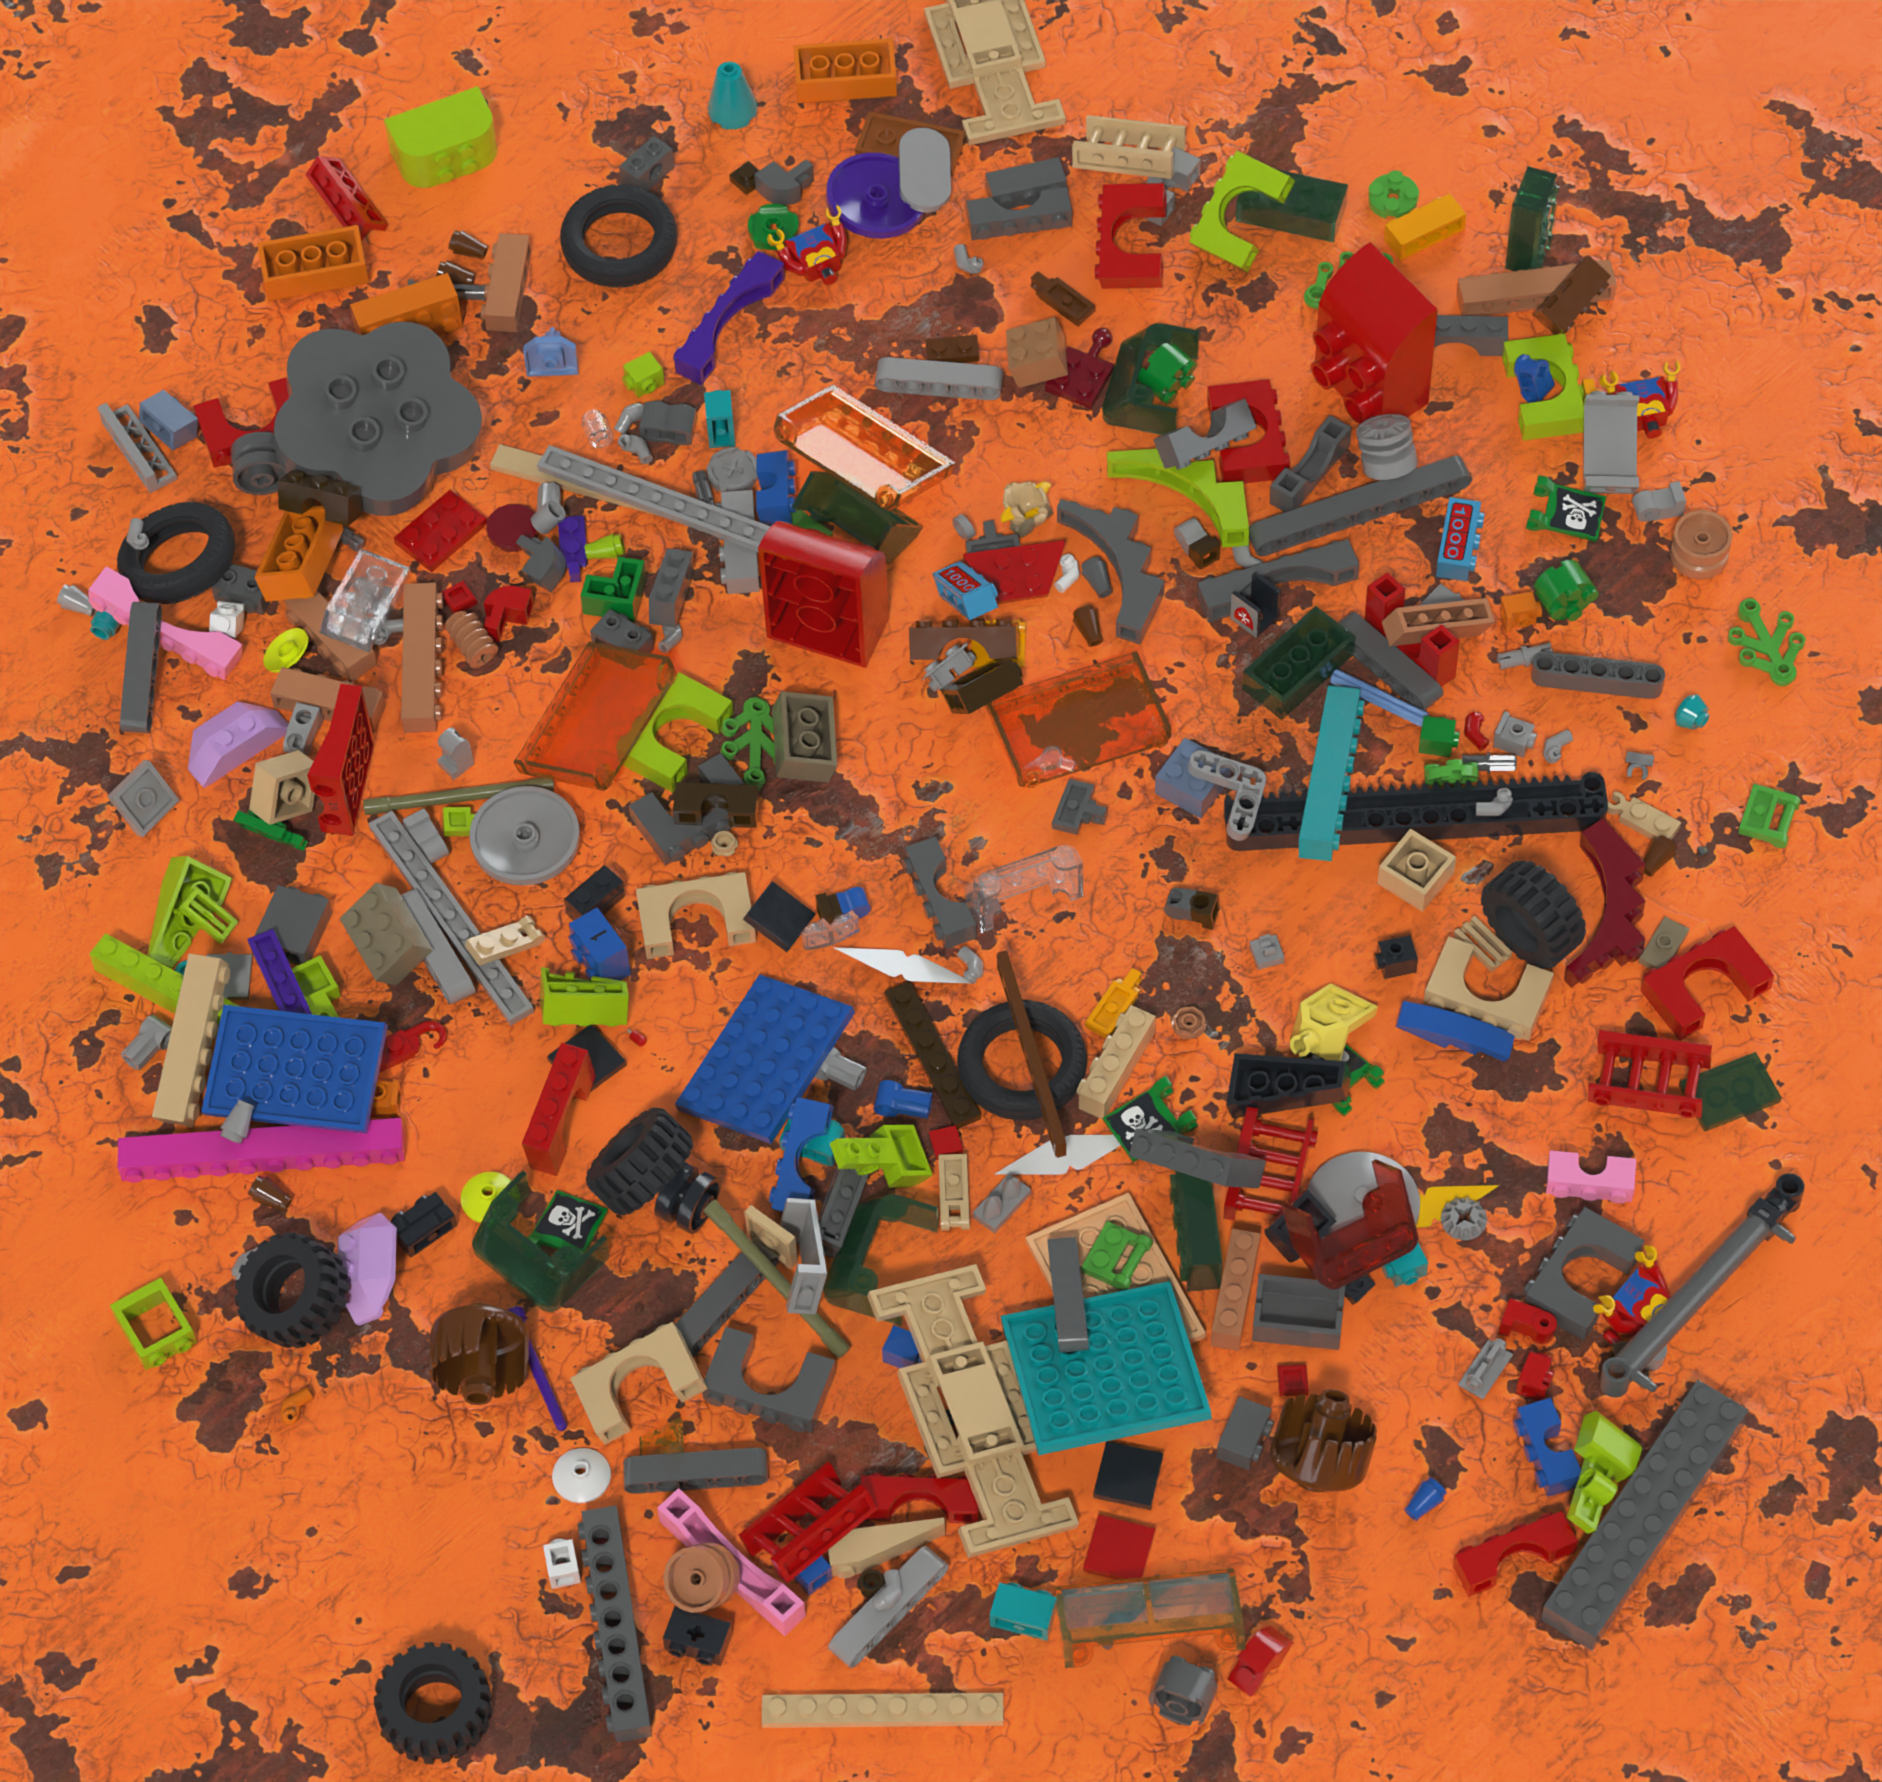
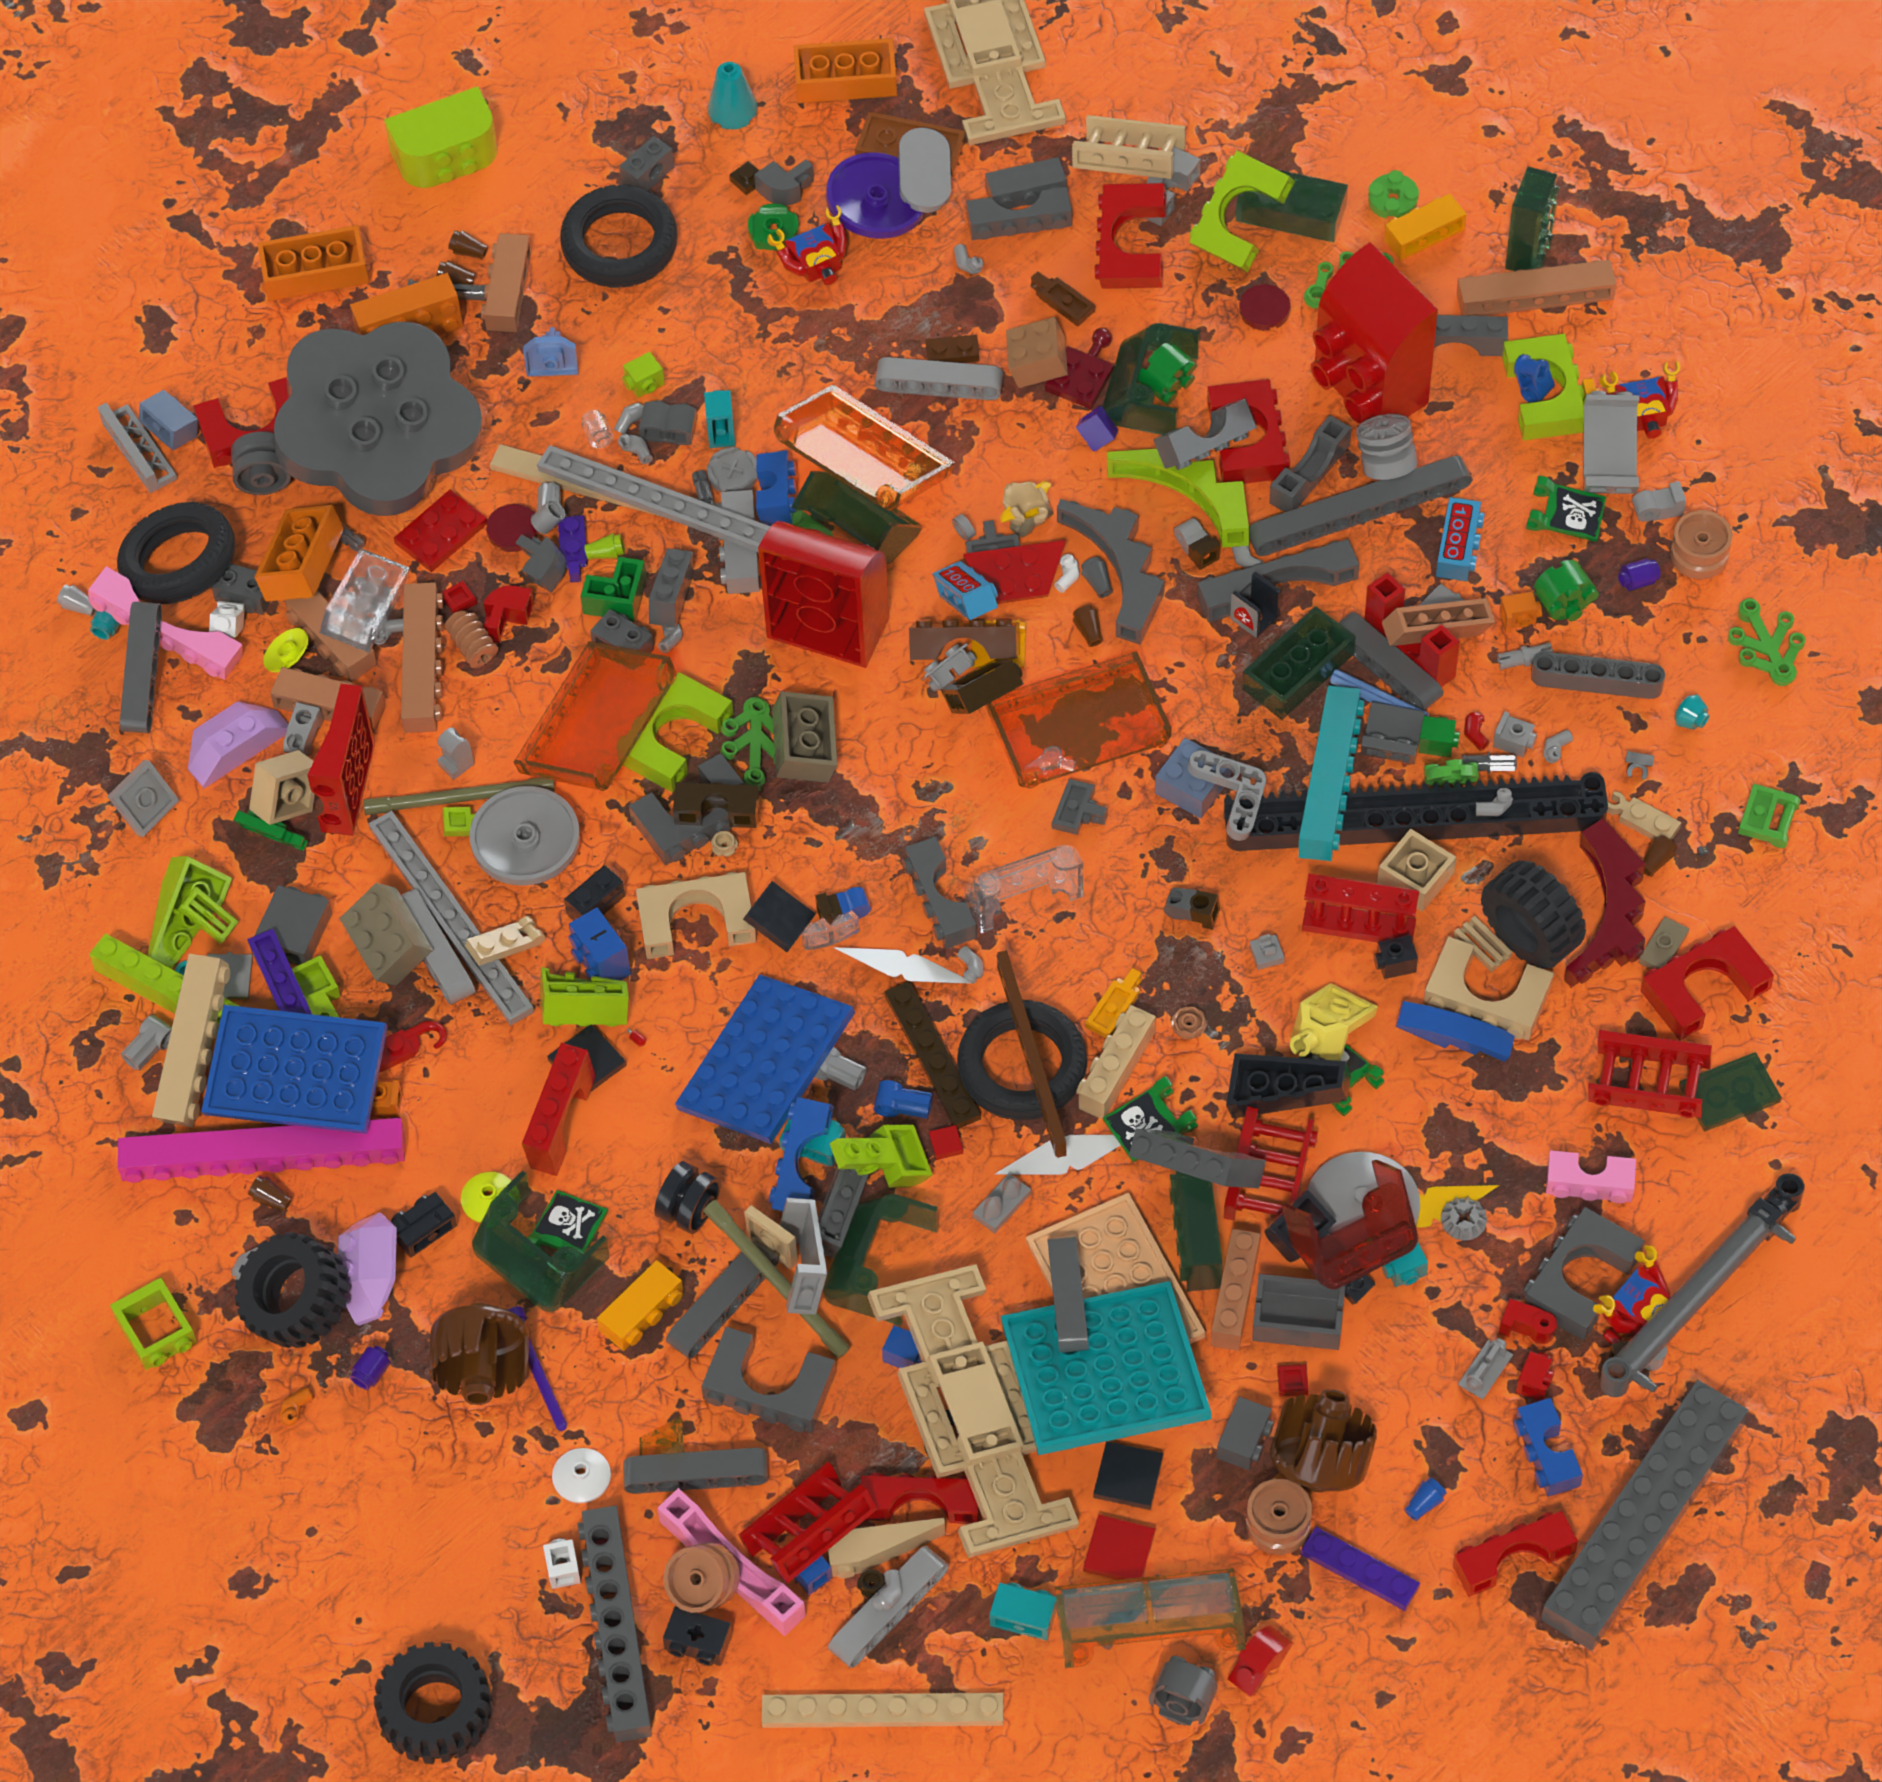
light grey arm [126,518,149,550] -> none
light grey cone [220,1100,254,1144] -> none
dark brown arch [278,470,361,526] -> none
red fence [305,156,388,242] -> none
light grey leg [403,808,449,864] -> none
tan arch [570,1322,708,1445] -> none
black tyre [586,1107,693,1215] -> none
dark purple arch [673,251,785,386] -> none
tan plate [938,1154,970,1231] -> none
bright green plate [1081,1221,1153,1291] -> none
reddish brown wedge [1532,255,1611,335] -> none
lime plate [1567,1411,1642,1534] -> none
none -> dark purple brick [350,1346,391,1390]
none -> light orange brick [597,1260,684,1351]
none -> dark purple panel [1076,405,1118,451]
none -> dark red tile [1239,284,1291,331]
none -> nougat wheel [1246,1479,1312,1555]
none -> dark purple plate [1301,1527,1420,1611]
none -> red fence [1302,873,1419,943]
none -> dark grey bracket [1361,702,1425,765]
none -> dark purple brick [1618,559,1660,591]

